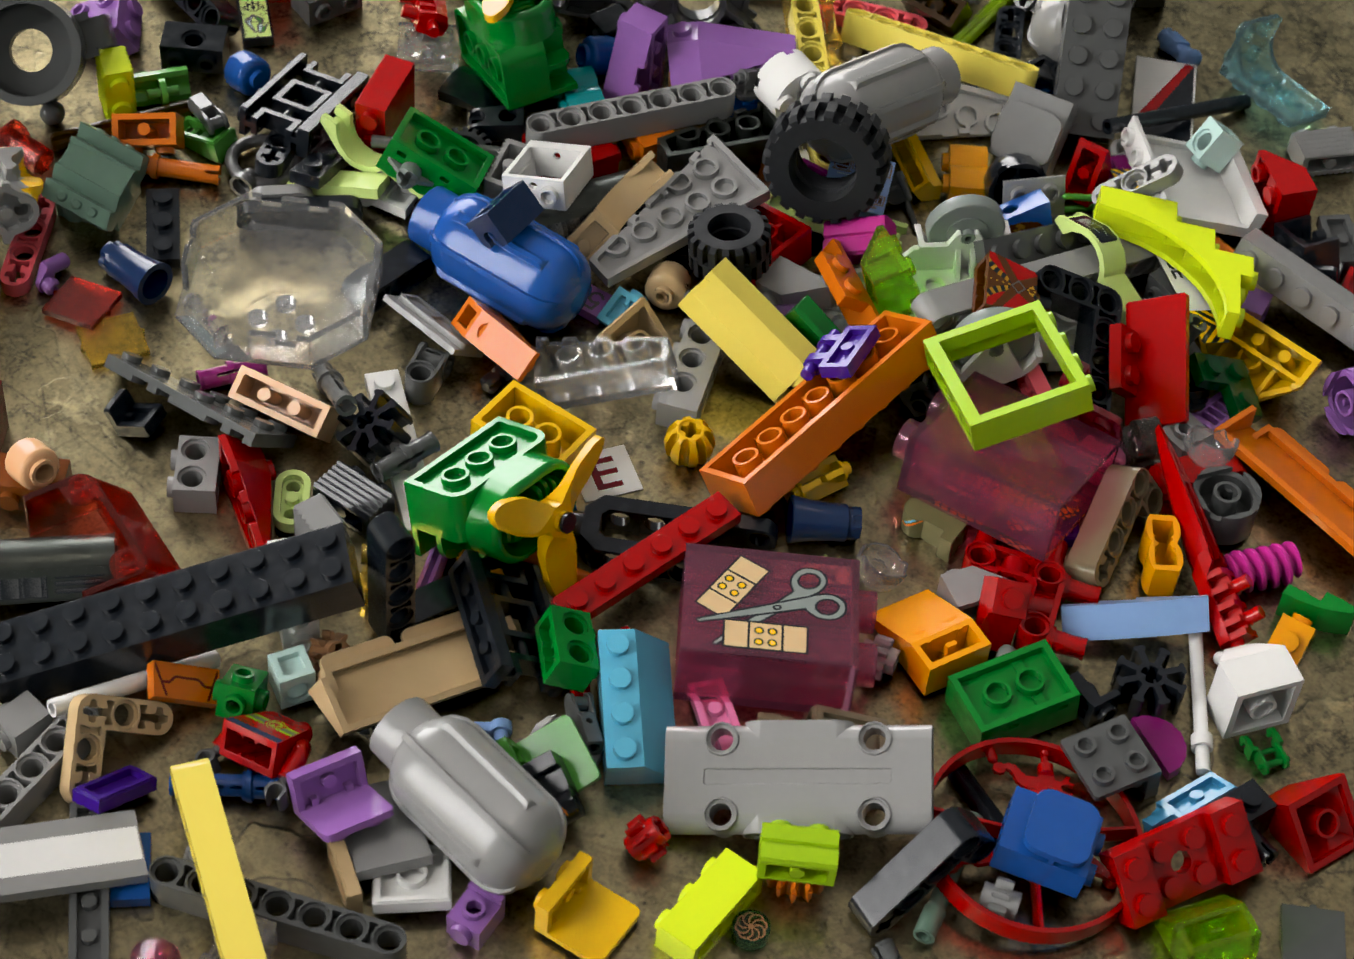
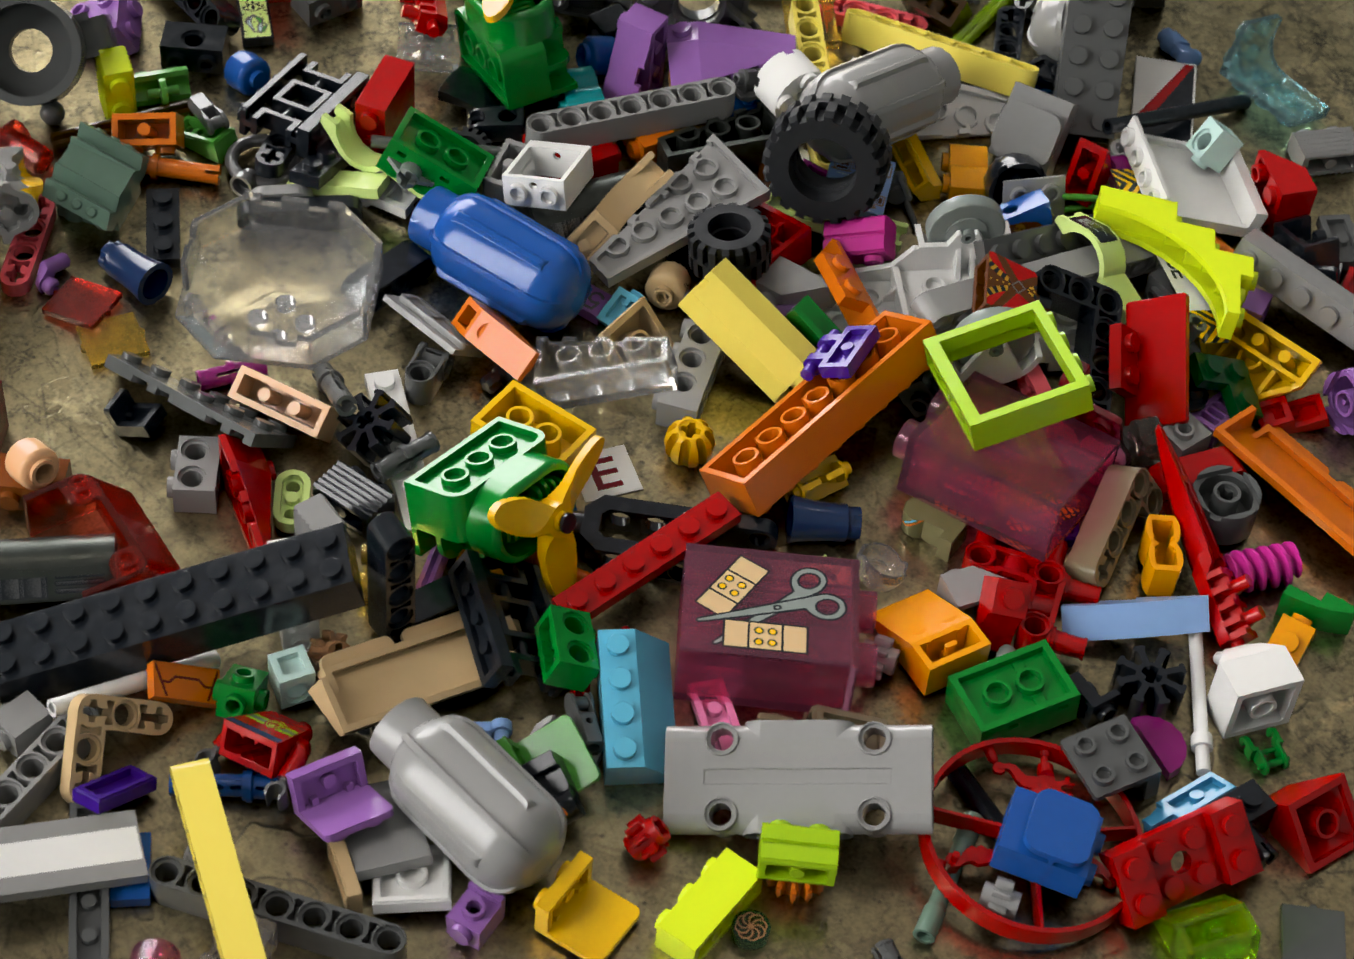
dark blue hinge [466,180,544,249] -> none
beam [848,806,997,937] -> none
clear neon green slope [860,224,920,315] -> none
light grey beam [1091,154,1183,204] -> none
clear hair [1184,425,1240,468] -> none
none -> red slope [1258,393,1330,434]

